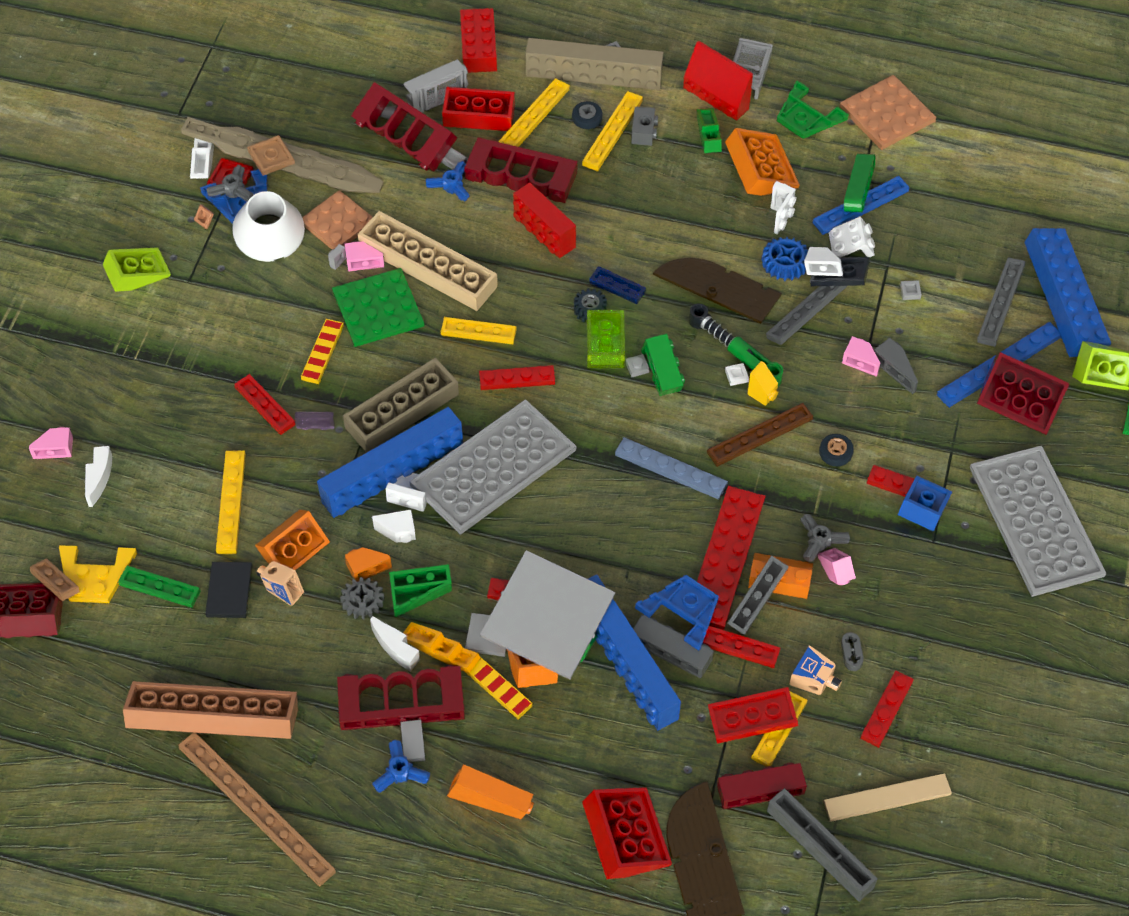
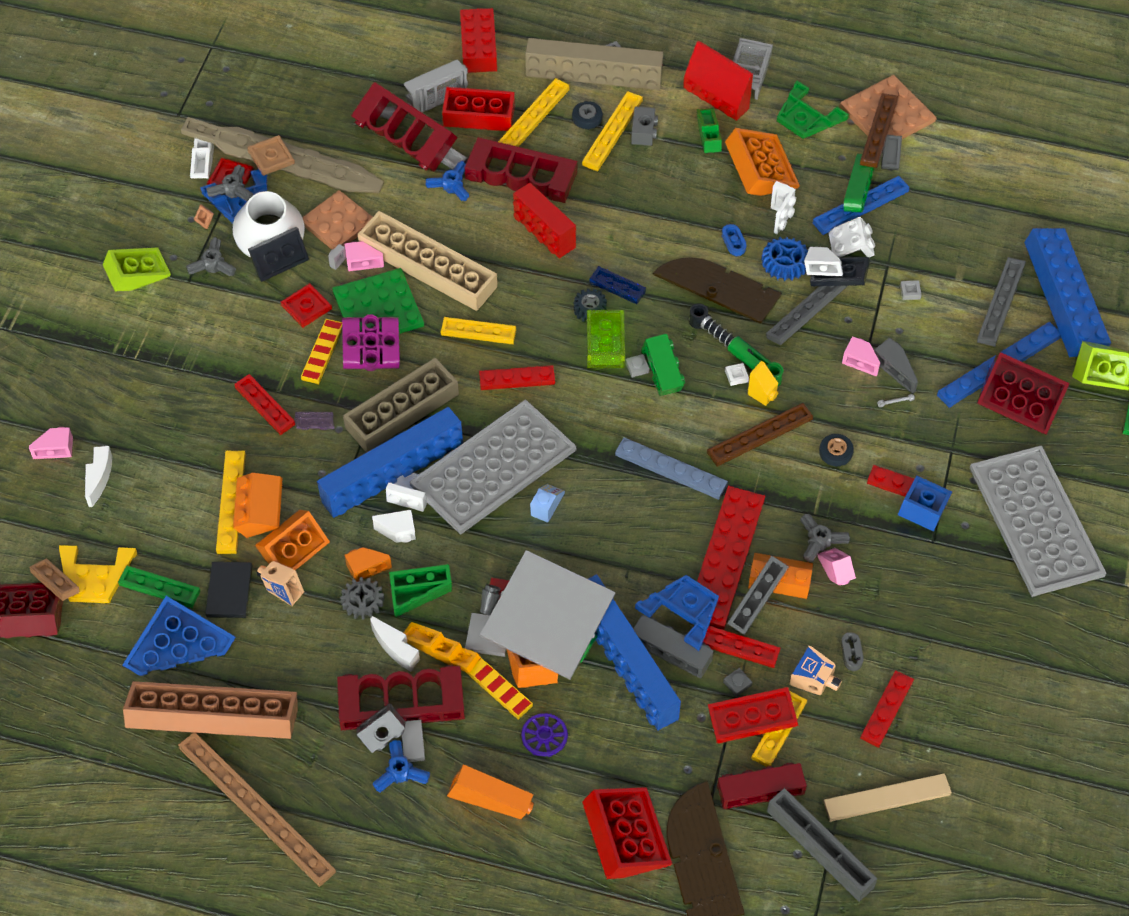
none -> blue slope [122,596,236,676]
none -> dark grey bush [186,237,236,276]
none -> orange slope [233,473,283,538]
none -> black tile [248,227,309,282]
none -> red tile [281,283,332,328]
none -> magenta connector [342,314,399,371]
none -> brick [356,703,405,753]
none -> dark grey cone [480,584,501,615]
none -> dark purple wheel [521,713,568,757]
none -> light blue slope [530,484,565,523]
none -> blue plate [722,224,746,256]
none -> dark grey plate [723,668,752,697]
none -> reddish brown tile [860,93,899,168]
none -> light grey hinge [877,394,915,407]
none -> dark grey tile [881,135,902,171]

